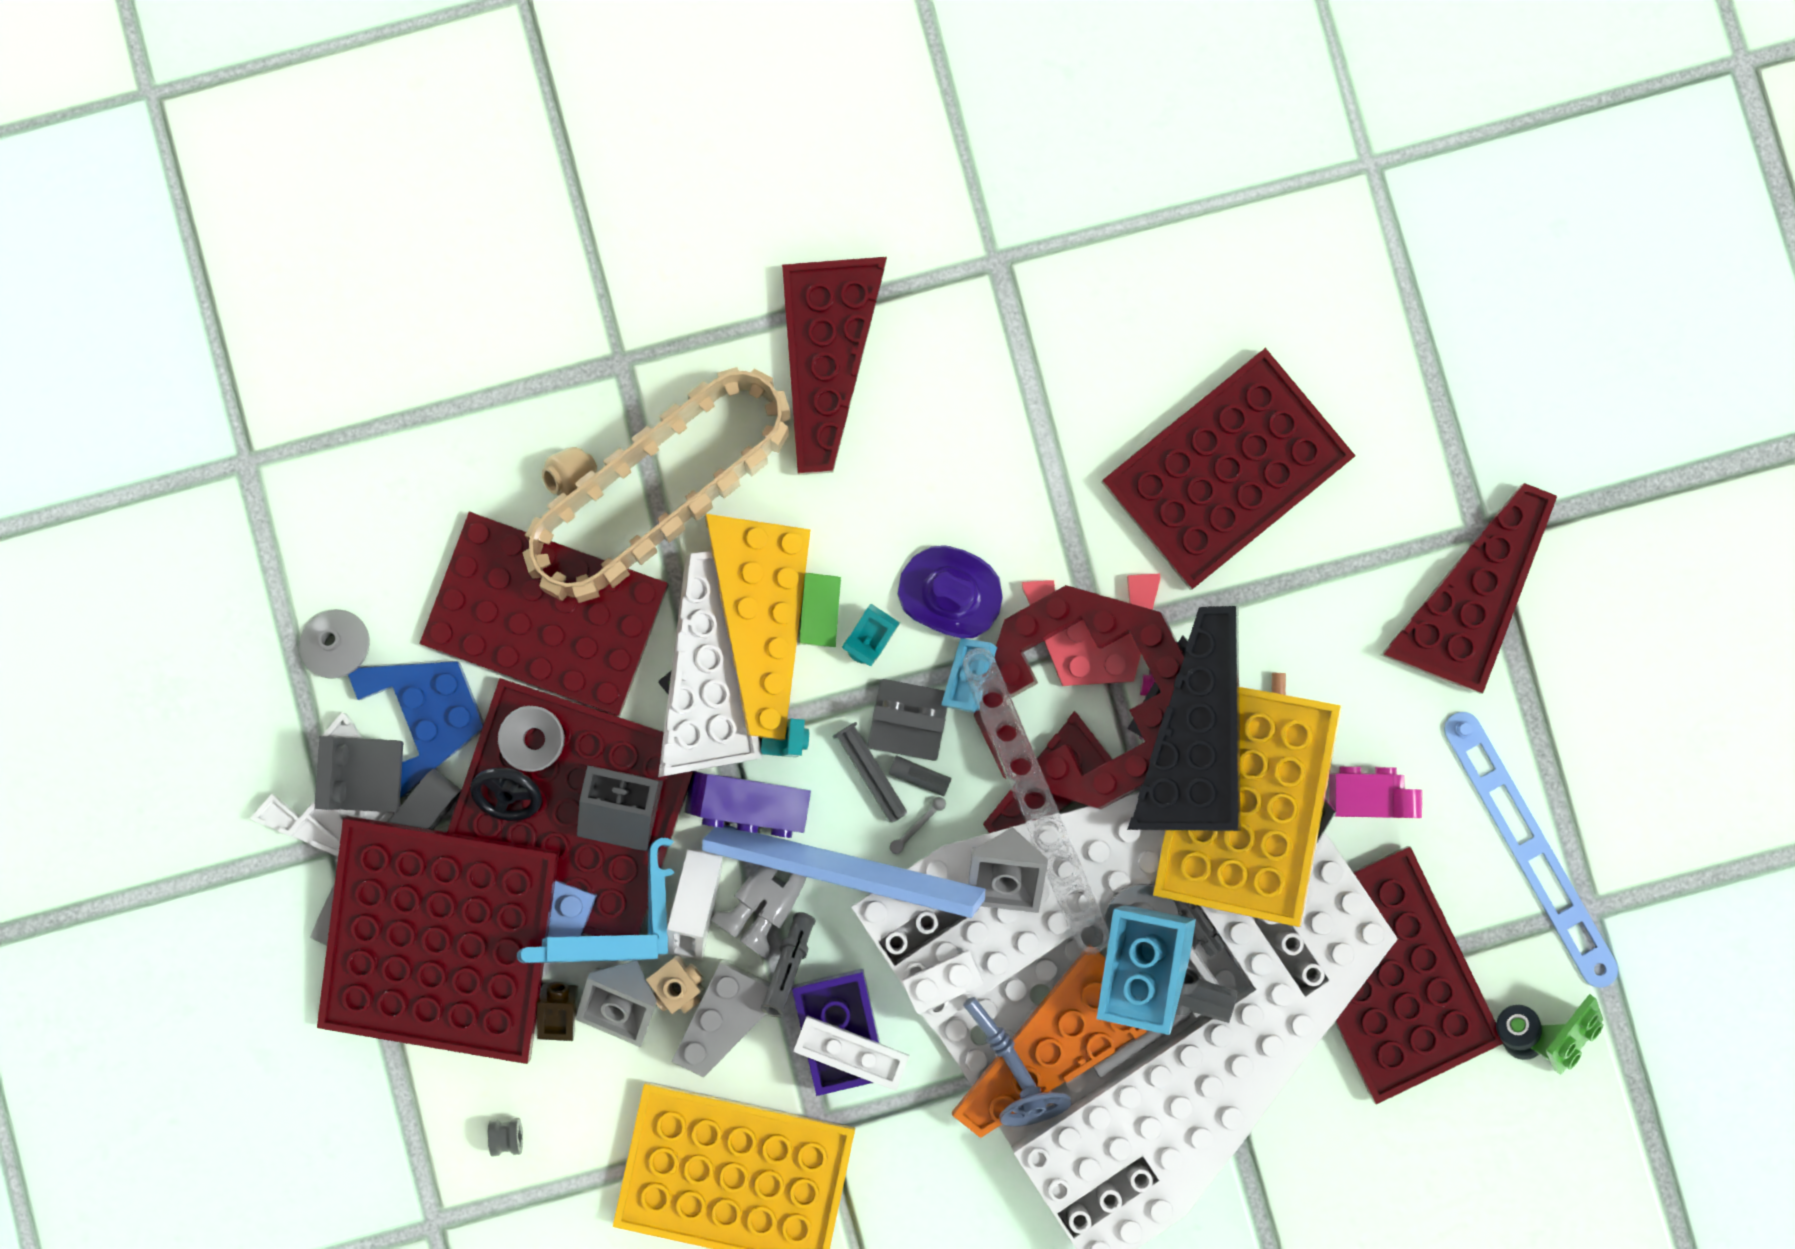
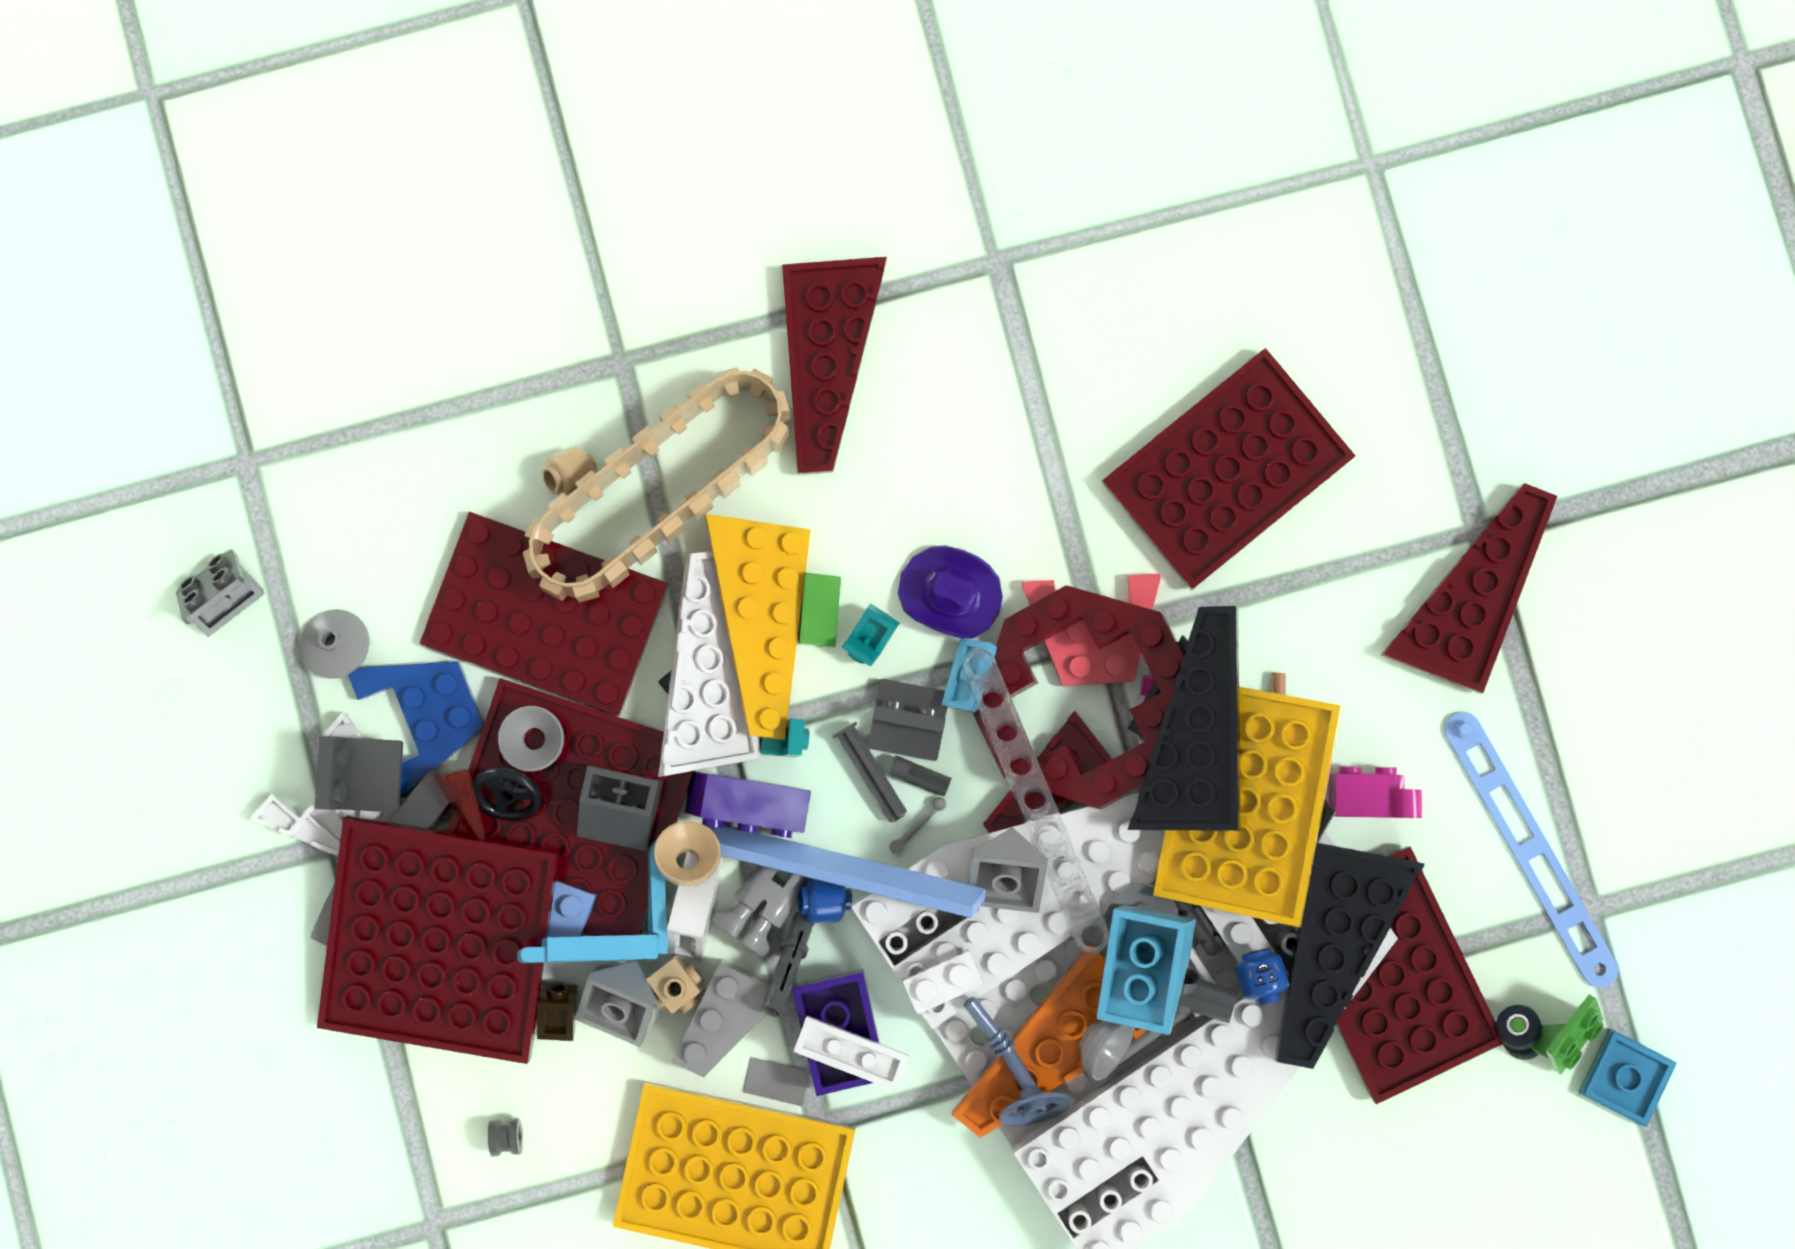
none -> bracket [176,549,265,637]
none -> clear red slope [434,769,486,840]
none -> tan piece [654,821,721,887]
none -> light grey sticker [743,1057,810,1106]
none -> blue head [798,878,852,923]
none -> light grey piece [1079,1020,1134,1081]
none -> blue head [1236,948,1289,1005]
none -> black wing [1274,843,1425,1069]
none -> dark azure tile [1578,1029,1677,1127]

